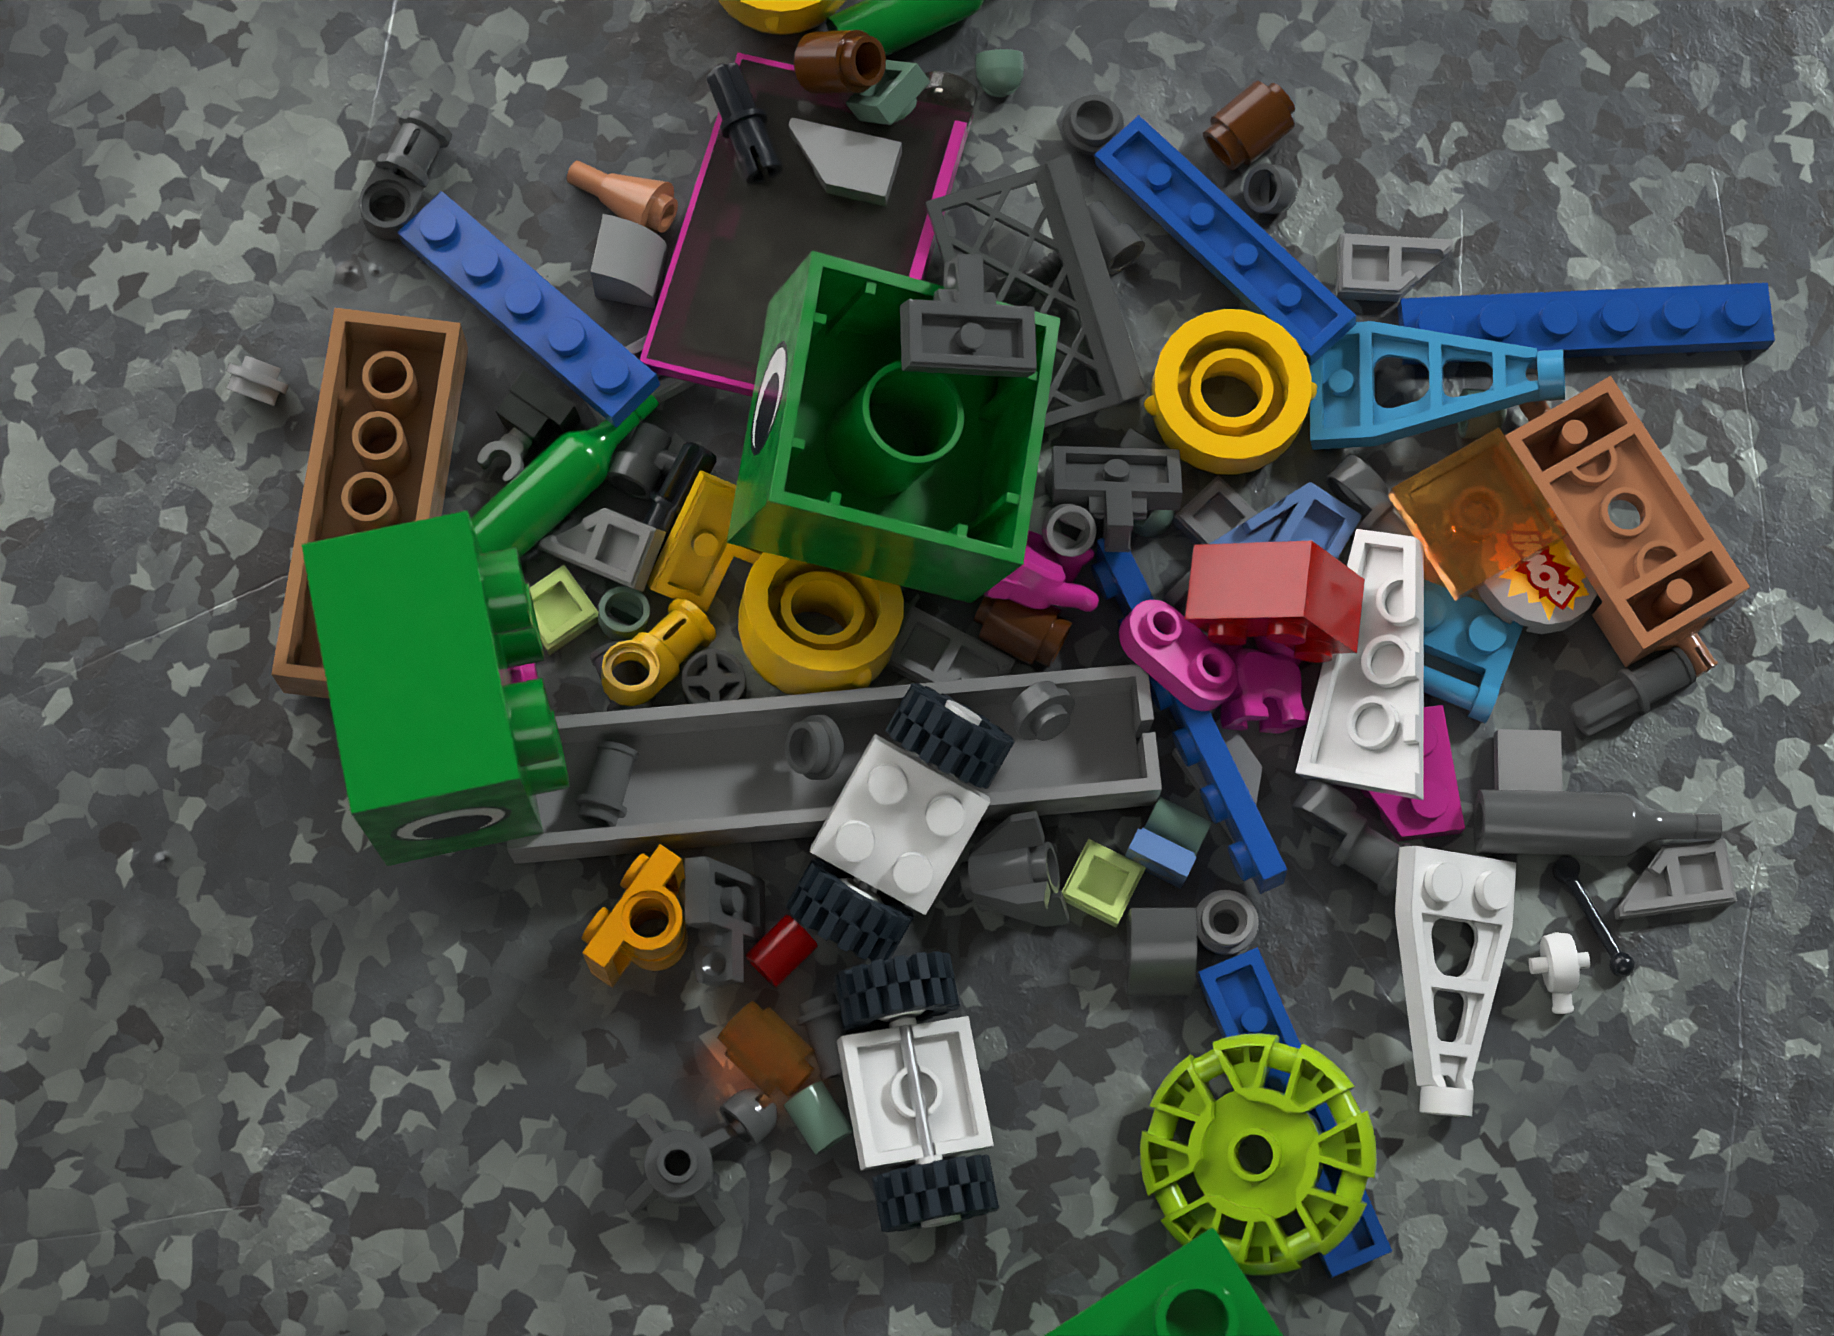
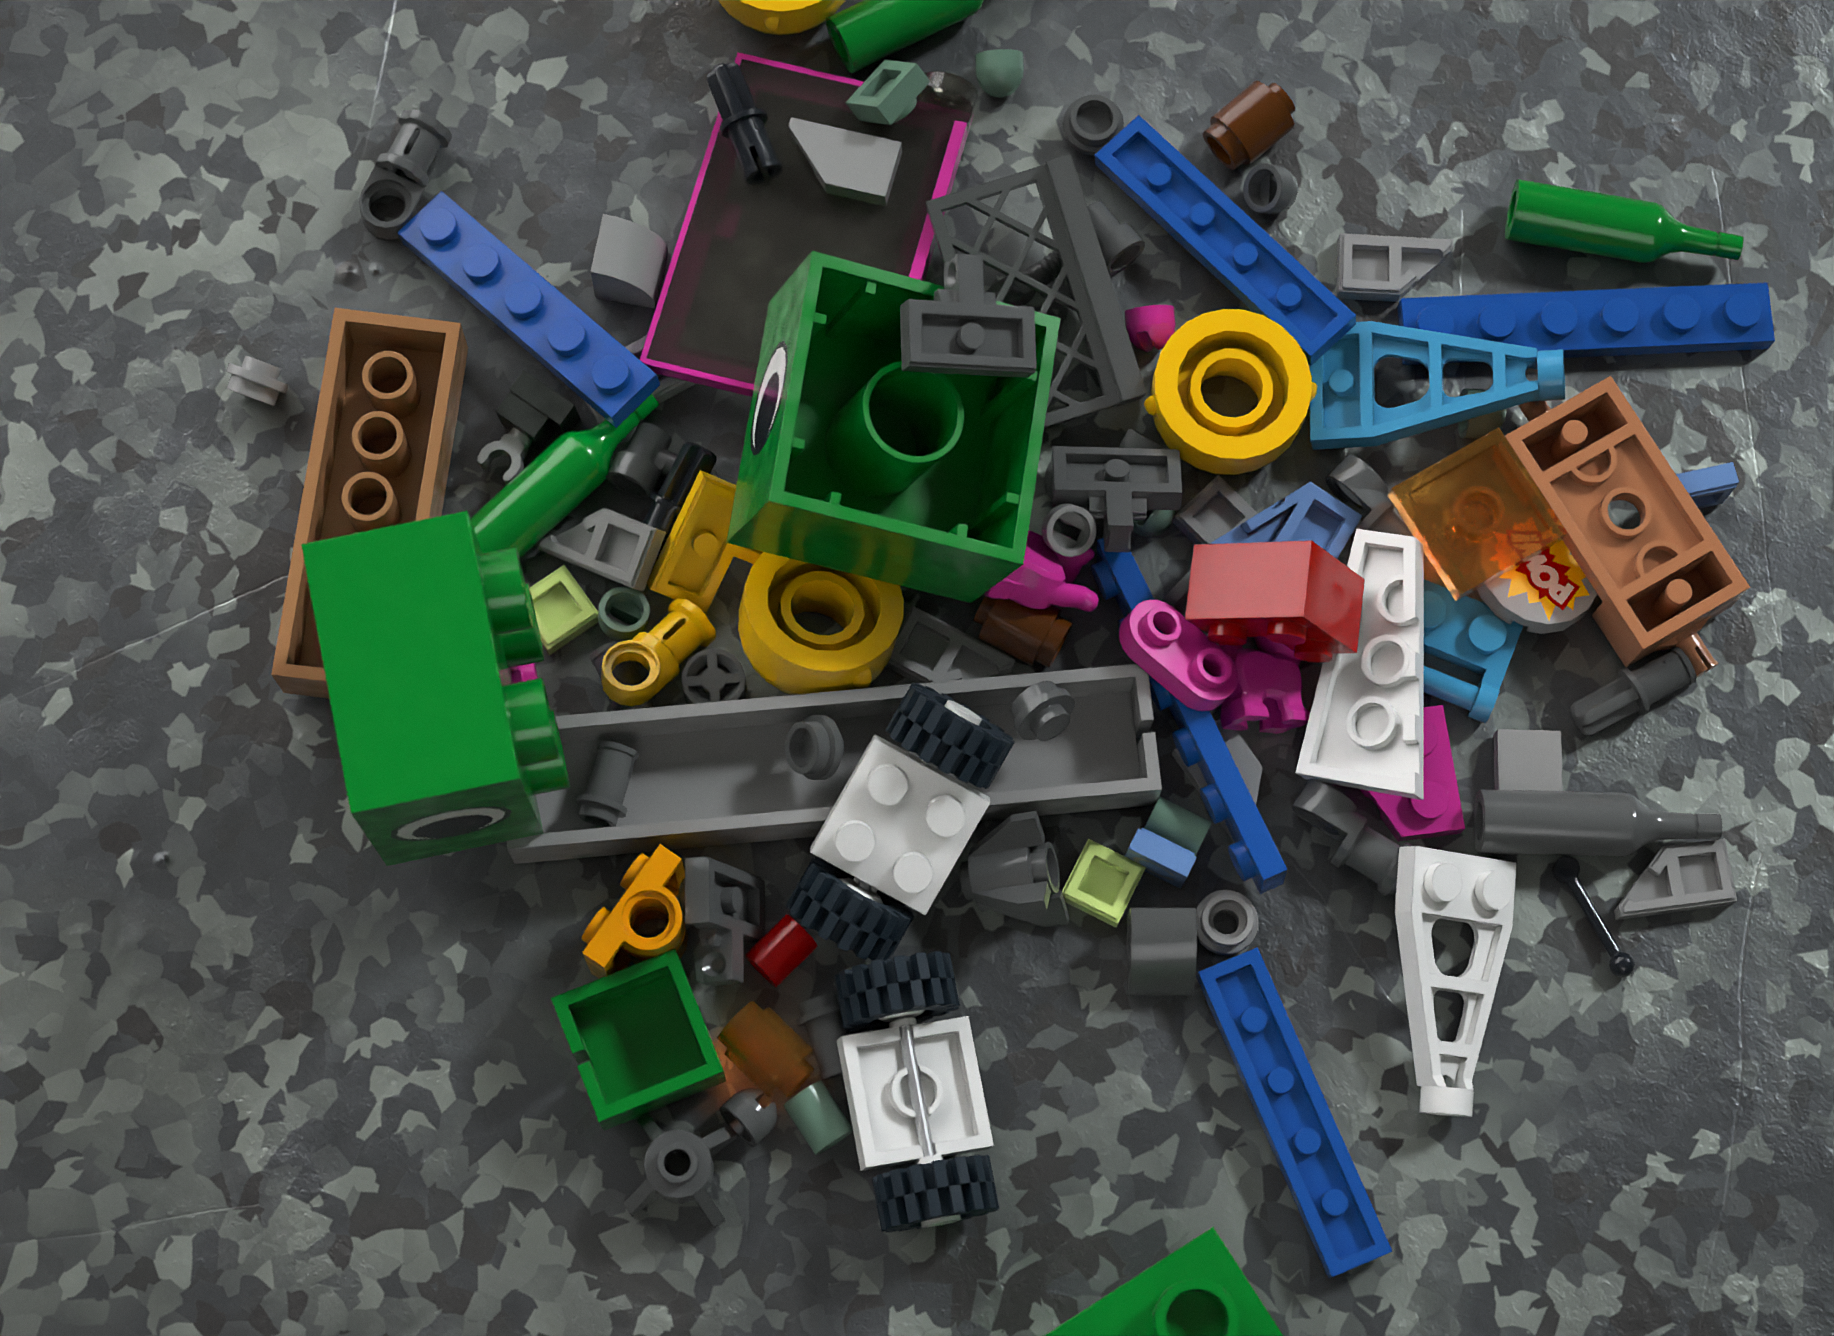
nougat cone [567,161,678,234] -> none
reddish brown brick [794,30,886,94] -> none
lime plate [1140,1033,1377,1276] -> none
white piece [1529,932,1590,1014] -> none
none -> green piece [551,949,726,1131]
none -> dark pink hinge [1124,305,1176,352]
none -> green piece [1505,179,1743,263]
none -> medium blue tile [1676,462,1739,509]

